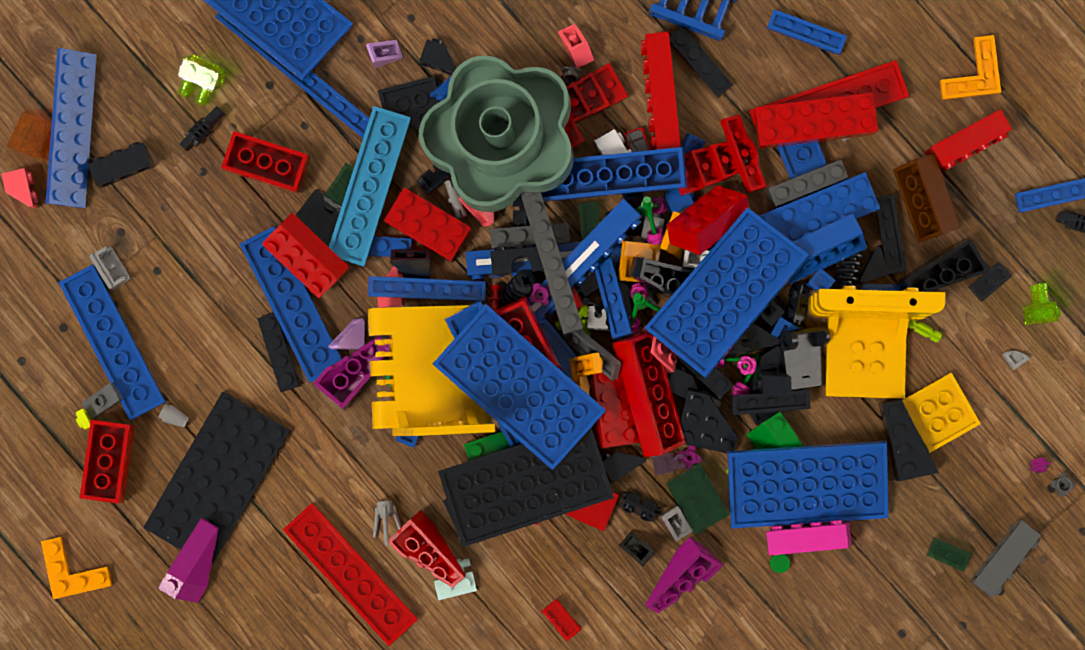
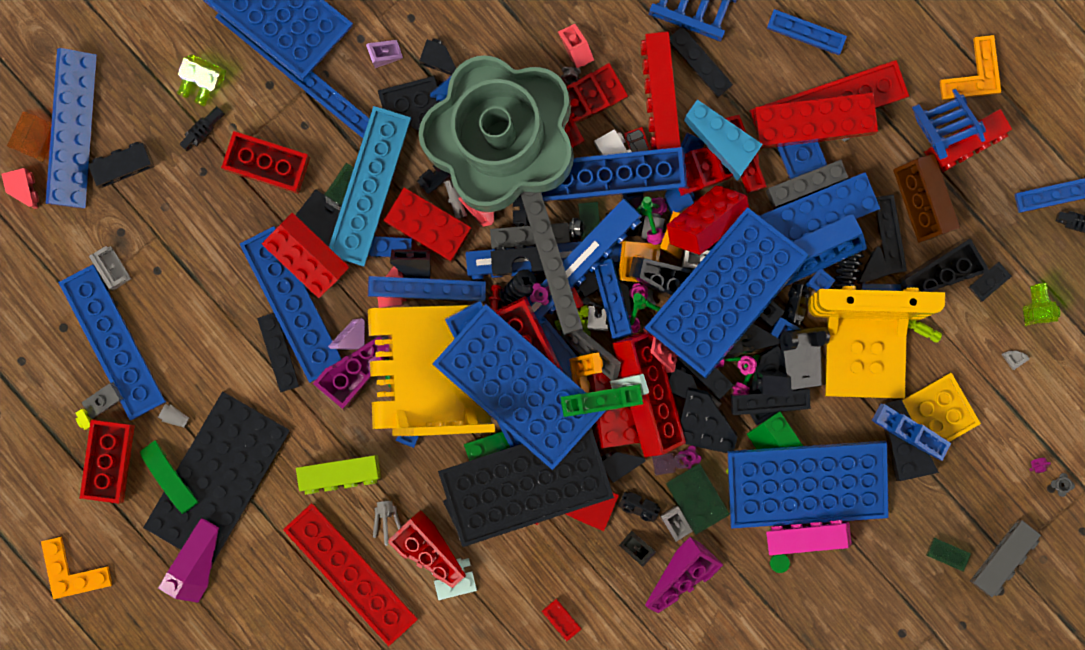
none -> green slope [140,440,199,514]
none -> lime brick [296,455,381,495]
none -> green slope [560,384,643,417]
none -> dark grey plate [569,218,584,237]
none -> light aqua plate [610,374,649,395]
none -> dark azure wedge [684,100,763,181]
none -> blue slope [872,404,951,461]
none -> blue fence [912,89,986,160]

